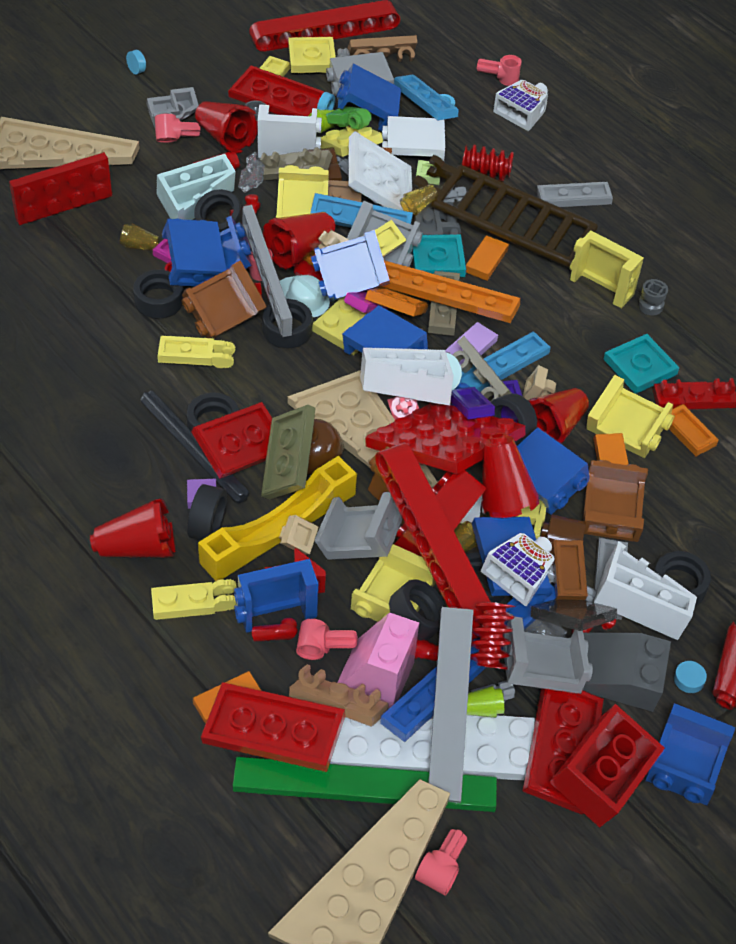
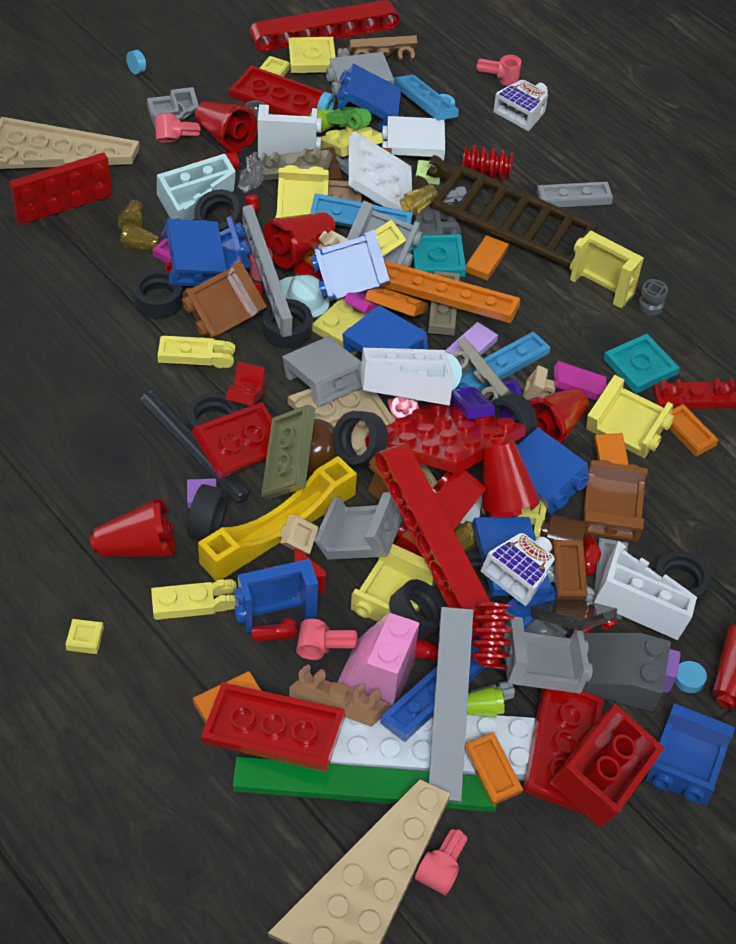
none -> light yellow tile [66,619,104,654]
none -> clear yellow cone [118,200,143,234]
none -> red slope [226,362,267,406]
none -> light grey panel [282,336,362,406]
none -> black tyre [332,410,389,466]
none -> orange tile [464,732,523,806]
none -> dark pink tile [554,361,607,401]
none -> red arm [583,535,601,576]
none -> medium lavender tile [663,649,681,693]

